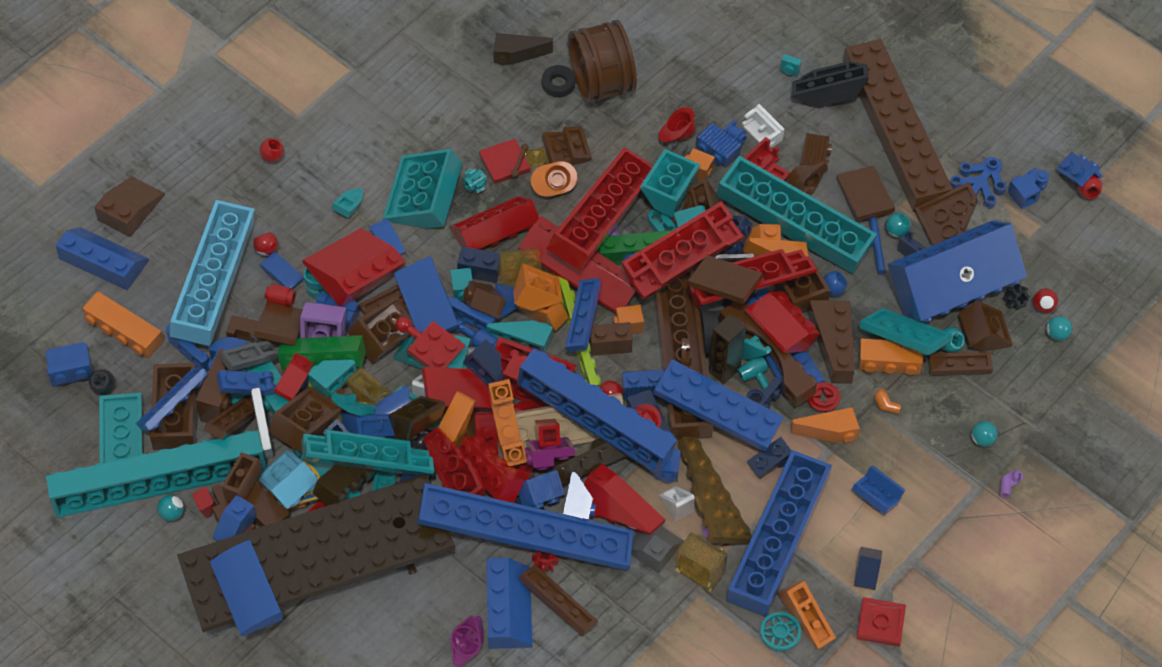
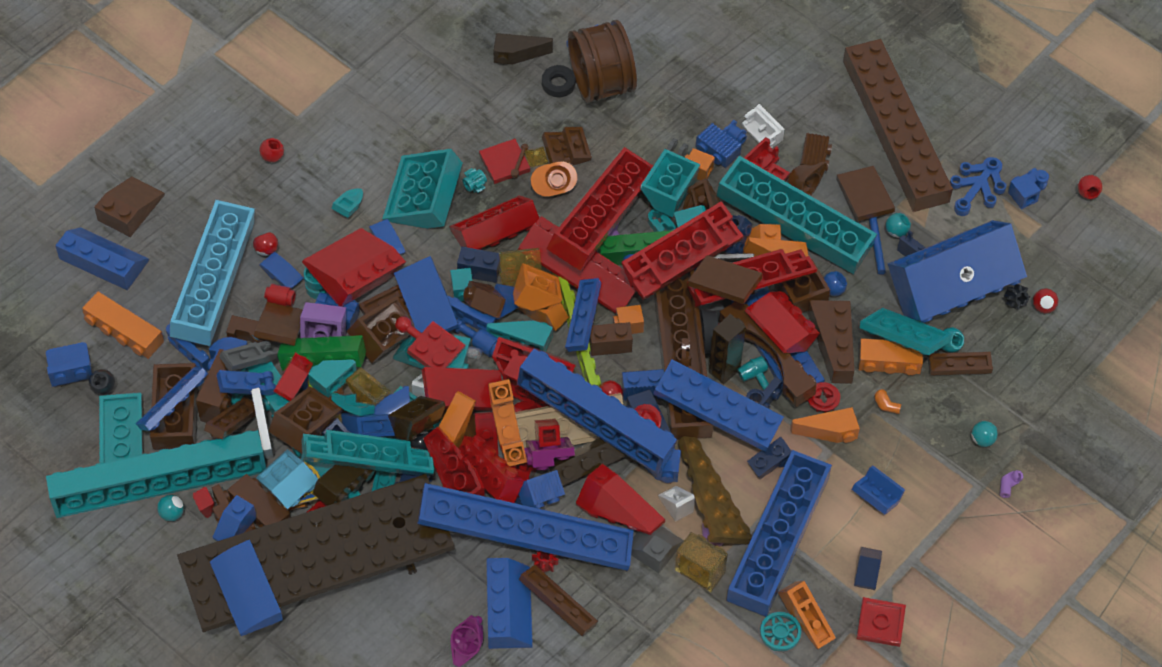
reddish brown brick [221,452,262,502] -> none
dark blue slope [463,339,503,388] -> none
slope [563,472,596,520] -> none
red piece [658,107,696,142] -> none
teal slope [742,335,772,360] -> none
teal plate [780,54,802,77] -> none
black wedge [792,61,869,107] -> none
reddish brown plate [915,182,978,245] -> none
reddish brown slope [959,301,1013,352] -> none
teal piece [1046,316,1073,341] -> none
blue bracket [1056,152,1103,187] -> none

